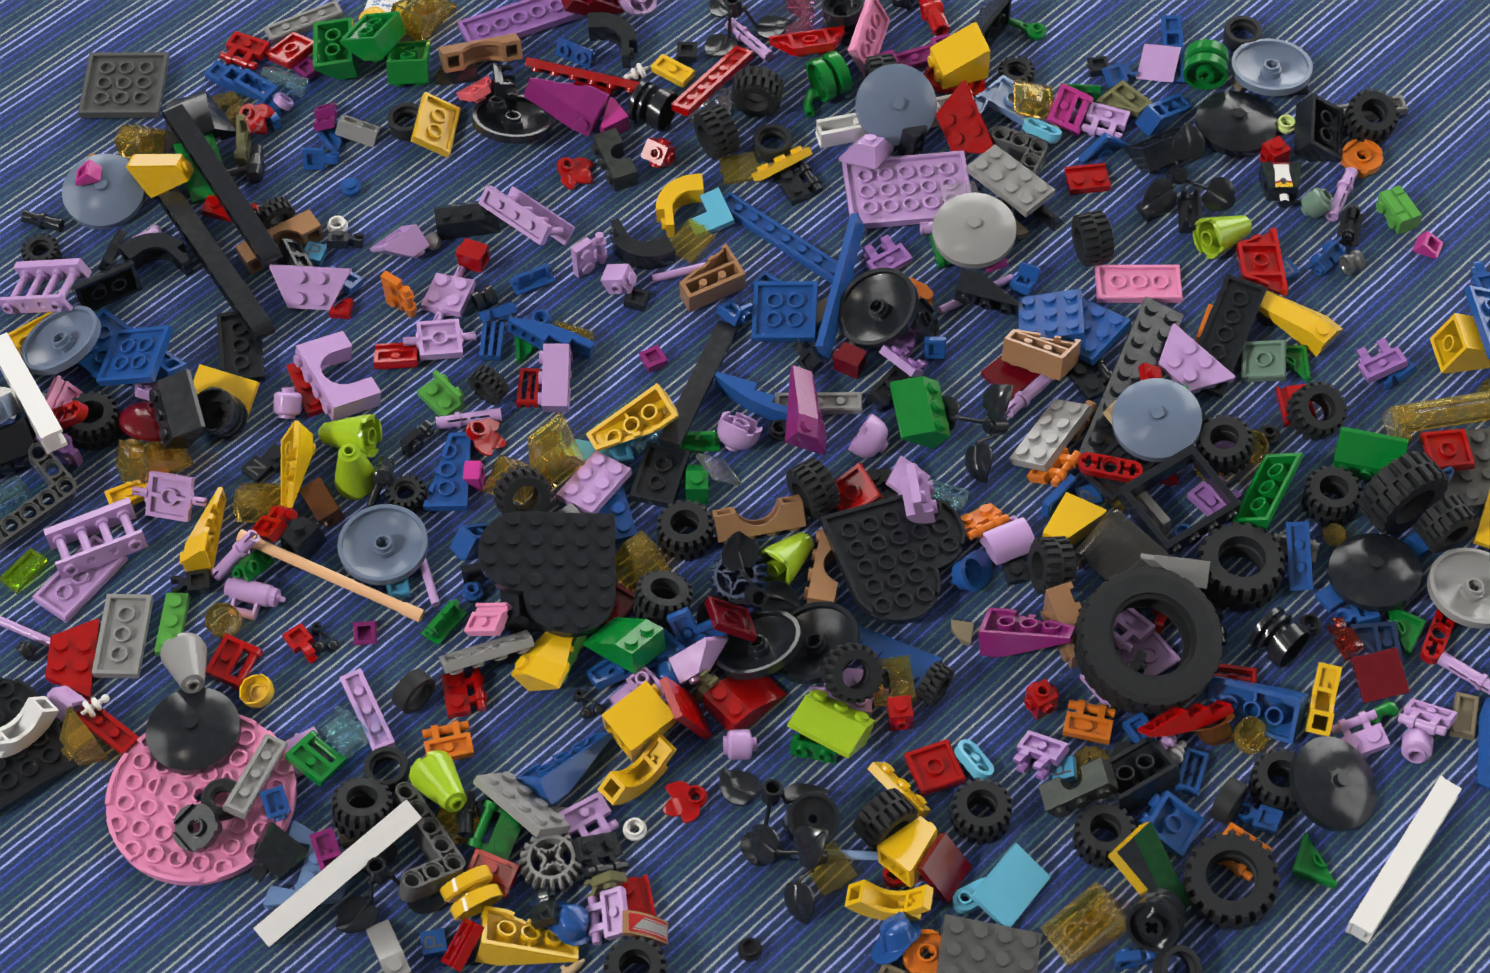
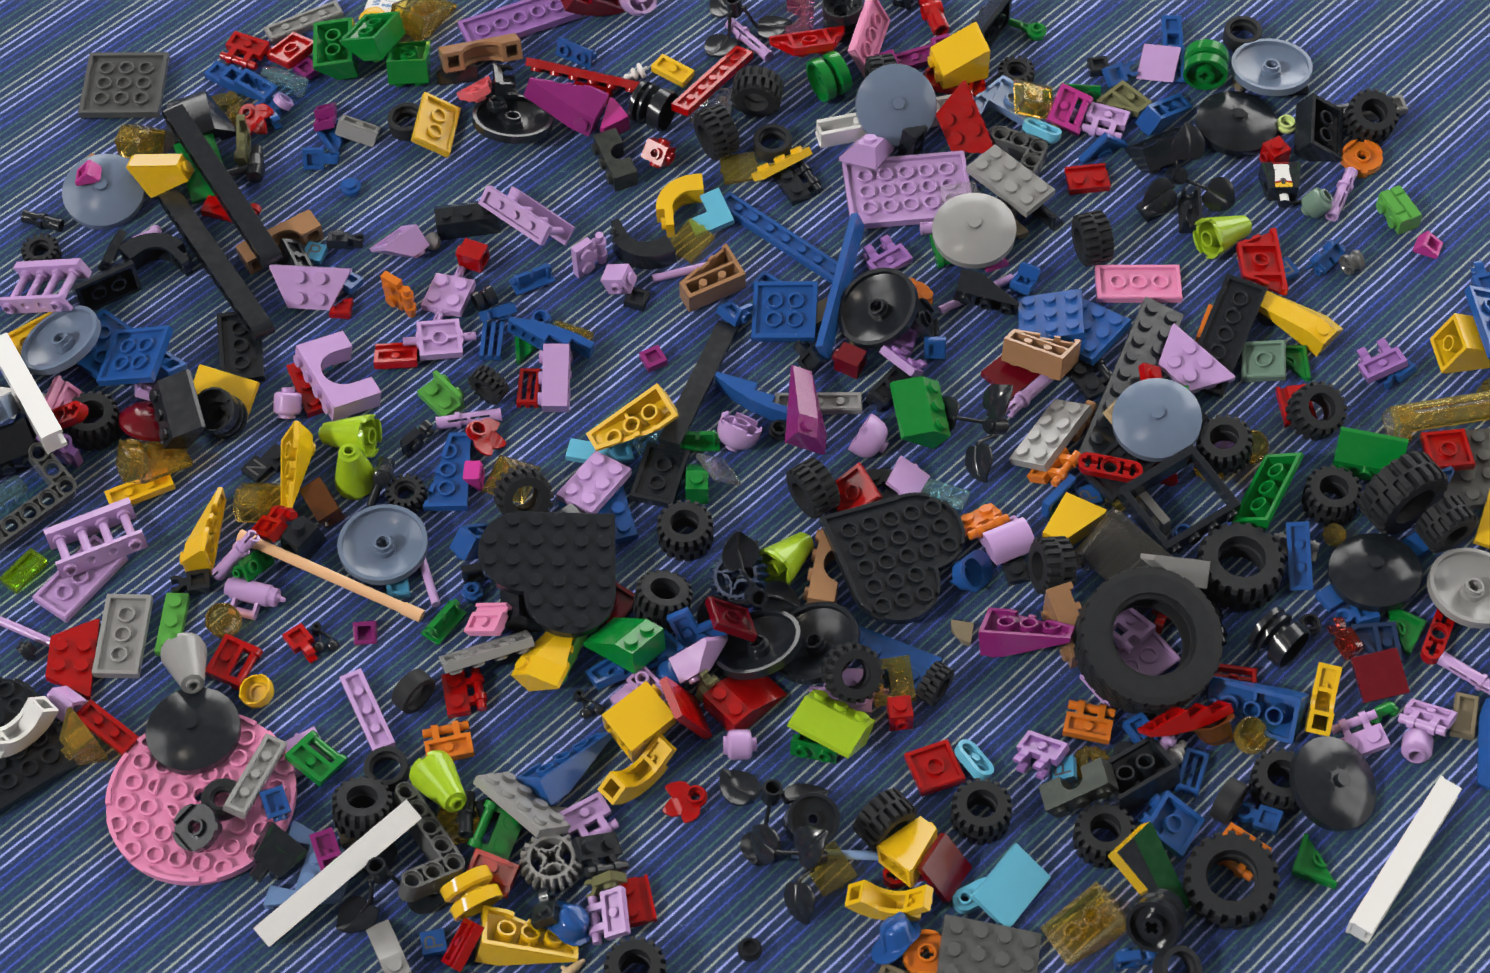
white hair [80,694,110,718] -> none
lavender plate [132,470,207,522] -> none
black tyre [256,196,296,230] -> none
clear light blue bracket [320,705,369,759] -> none
white plate [327,216,348,232] -> none
clear yellow slope [528,412,585,489] -> none
red plate [556,157,594,190] -> none
black arch [588,12,638,68] -> none
clear yellow slope [615,530,671,594] -> none
slope [622,910,668,947] -> none
white plate [623,818,647,841] -> none
black plate [676,42,697,62] -> none
medium nougat arch [711,494,806,544] -> none
green arm [802,88,820,118] -> none
yellow plate [868,762,931,818] -> none
lavender brick [900,463,938,524] -> none
red brick [1024,679,1059,720] -> none
black plate [1130,649,1148,674] -> none
medium lavender plate [1187,475,1242,517] -> none
black plate [1257,424,1280,446] -> none
black hinge [1336,204,1363,247] -> none

